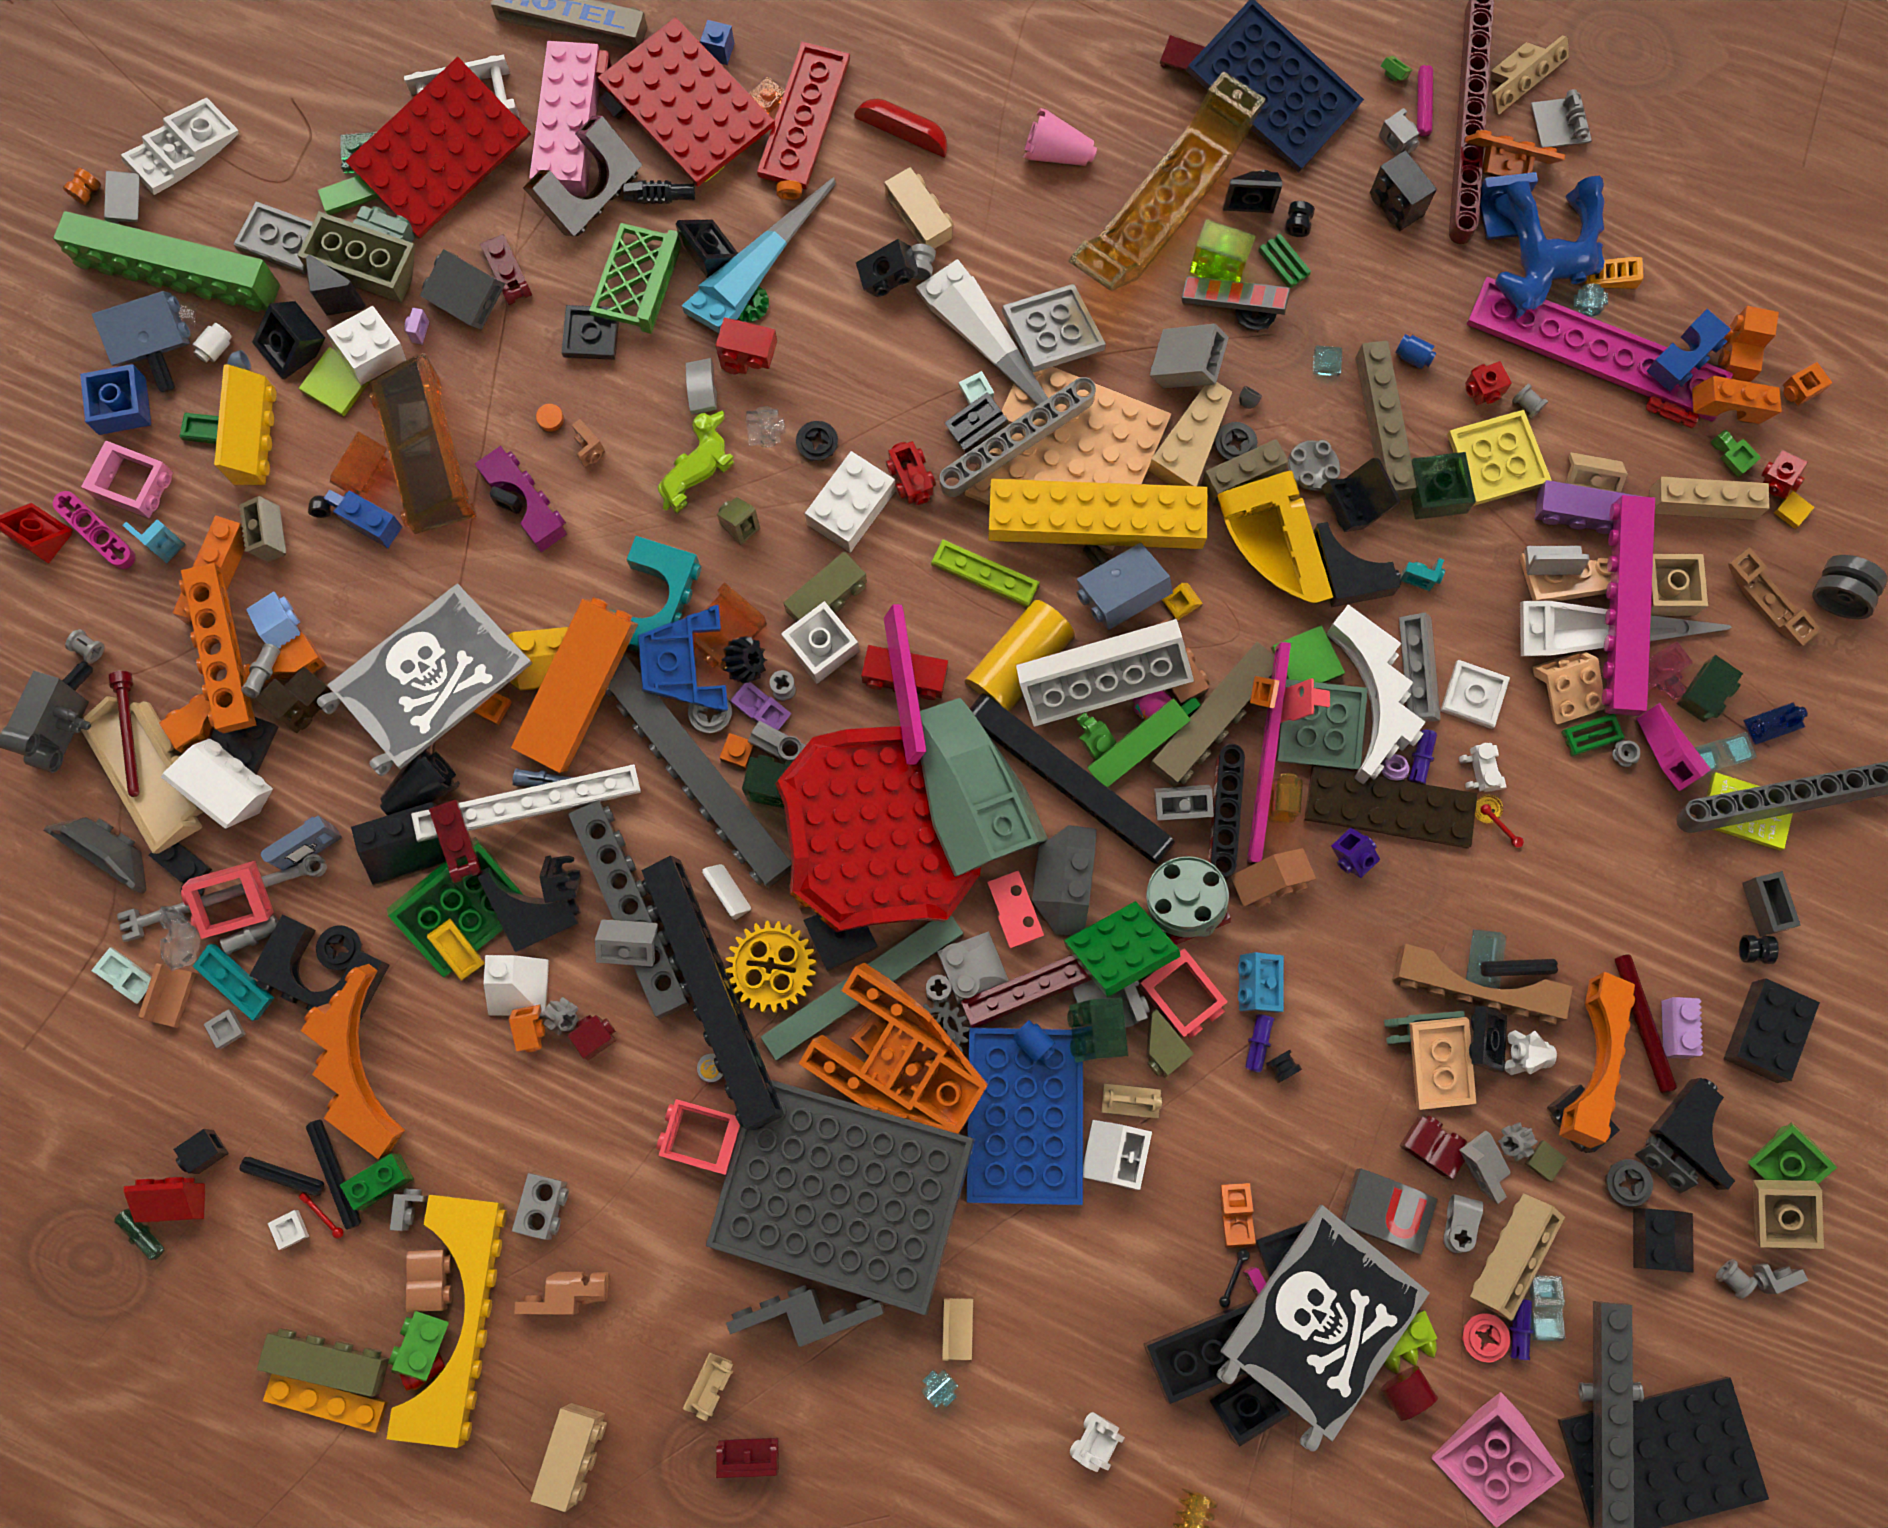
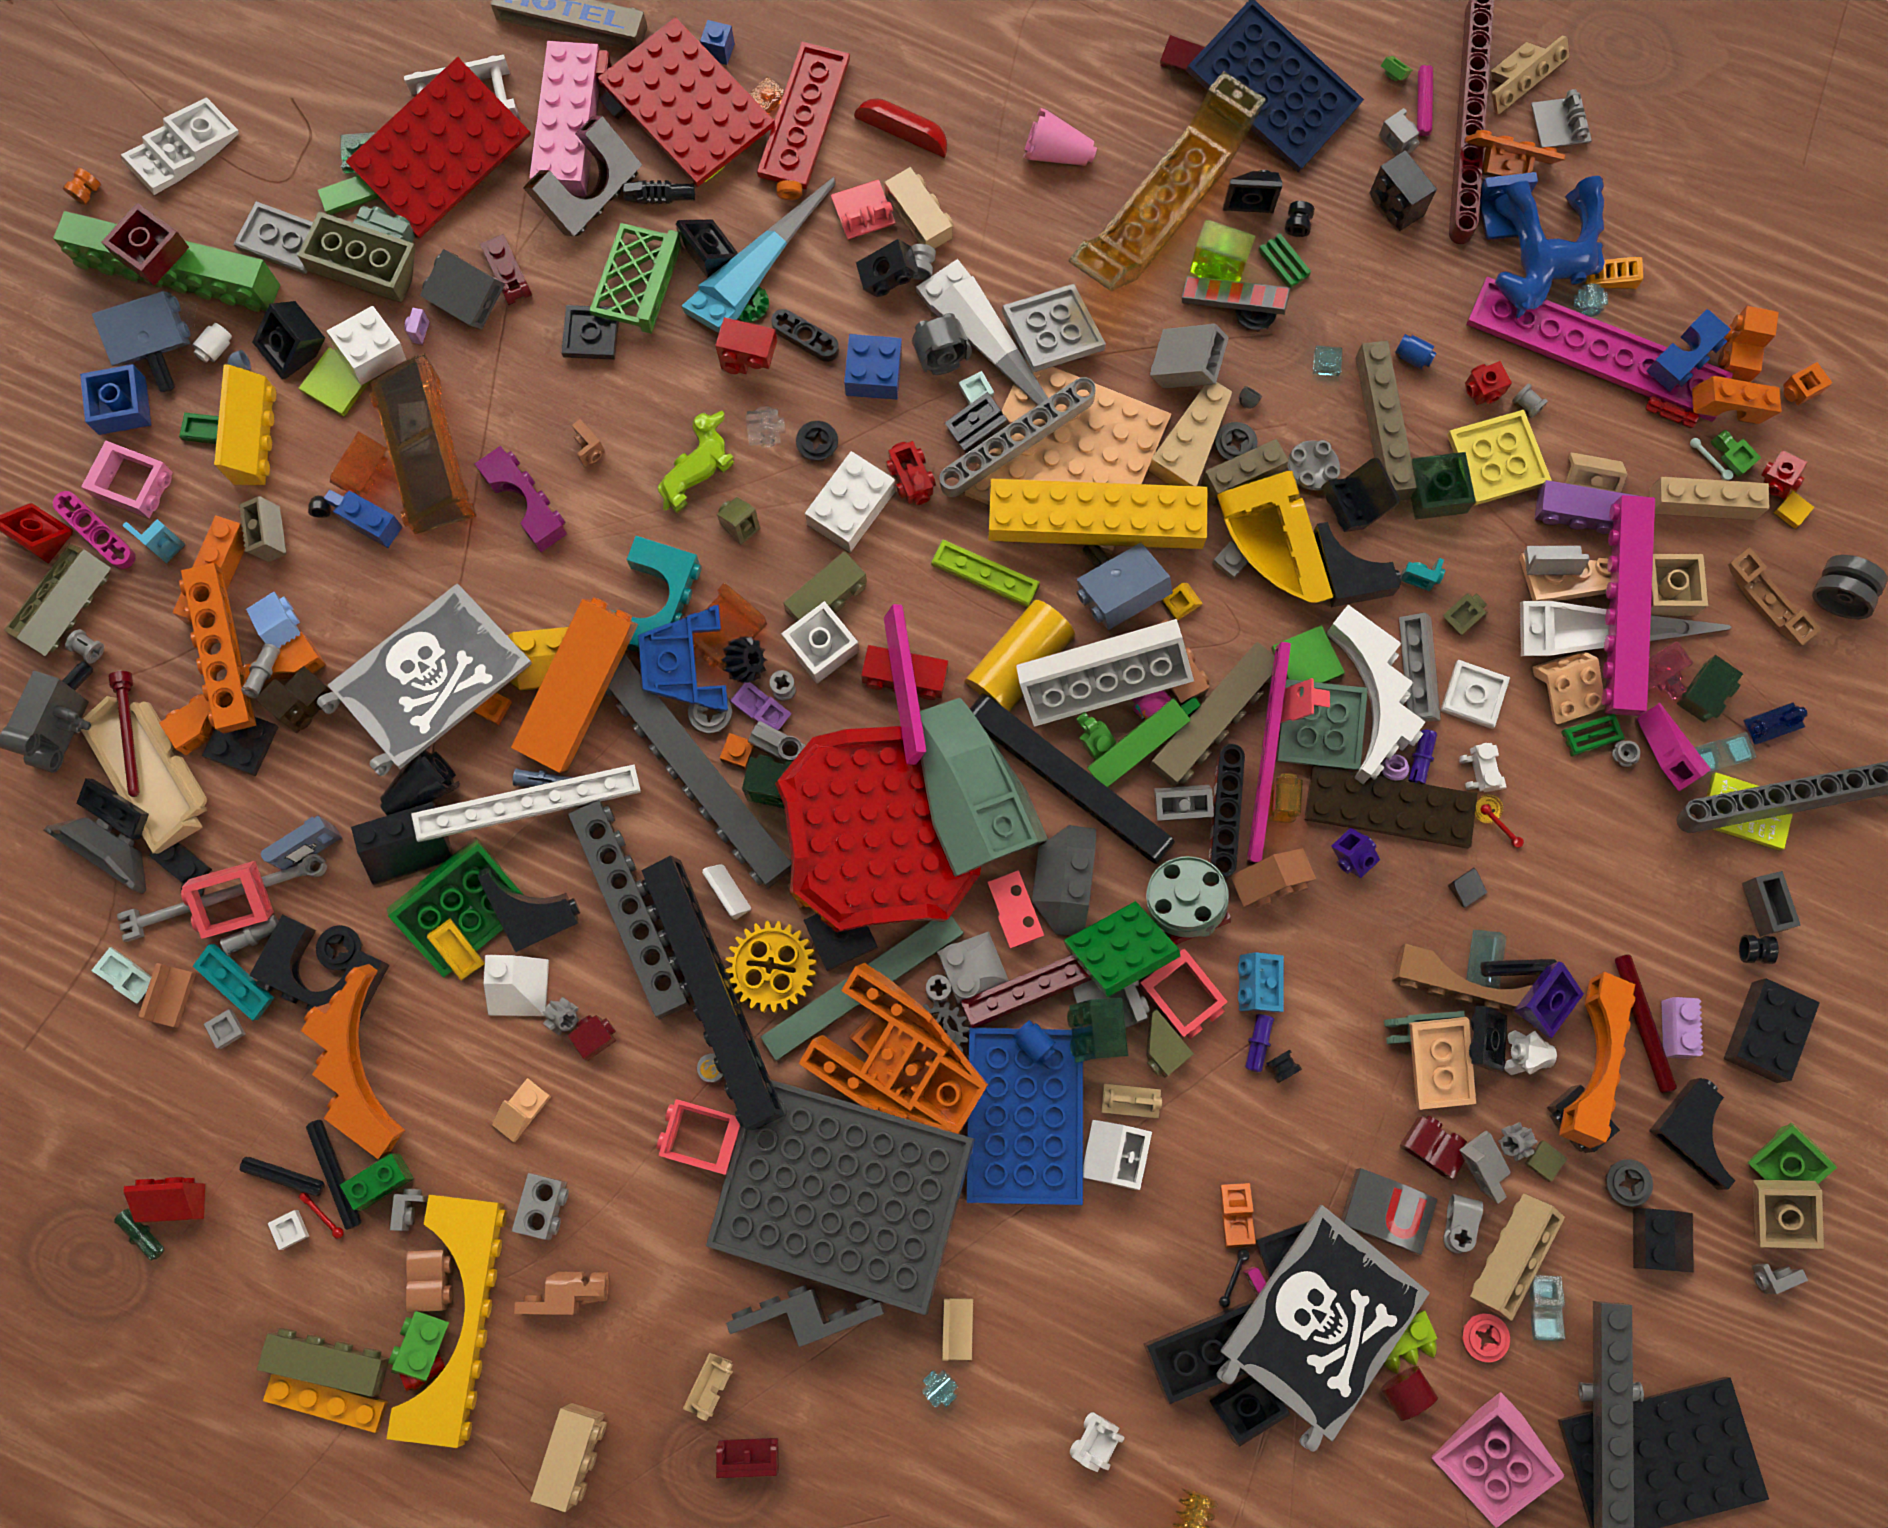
light grey panel [104,171,140,224] -> none
clear cylinder [160,906,201,971] -> none
white slope [161,739,273,829] -> none
black brick [173,1129,229,1174] -> none
black slope [306,254,366,316] -> none
dark red plate [429,799,482,883] -> none
black tile [489,486,523,514] -> none
orange brick [509,1004,545,1052] -> none
orange tile [536,404,564,432] -> none
black hinge [539,855,581,903] -> none
light grey panel [595,919,658,966] -> none
light grey slope [686,358,717,415] -> none
orange slope [1250,676,1280,708] -> none
dark purple axle [1510,1299,1534,1360] -> none
dark grey hinge [1635,1135,1699,1194] -> none
light grey bush [1716,1259,1758,1299] -> none
none -> olive slope [4,543,111,656]
none -> black tile [76,778,149,839]
none -> dark red brick [101,203,189,286]
none -> light nougat slope [492,1078,551,1142]
none -> black beam [771,309,839,362]
none -> coral hinge [831,179,896,240]
none -> blue brick [844,334,902,400]
none -> dark grey brick [912,313,972,375]
none -> light grey plate [1213,541,1249,580]
none -> olive bracket [1443,593,1488,635]
none -> black slope [1448,867,1487,908]
none -> dark purple slope [1514,961,1584,1039]
none -> light aqua hinge [1690,438,1733,481]

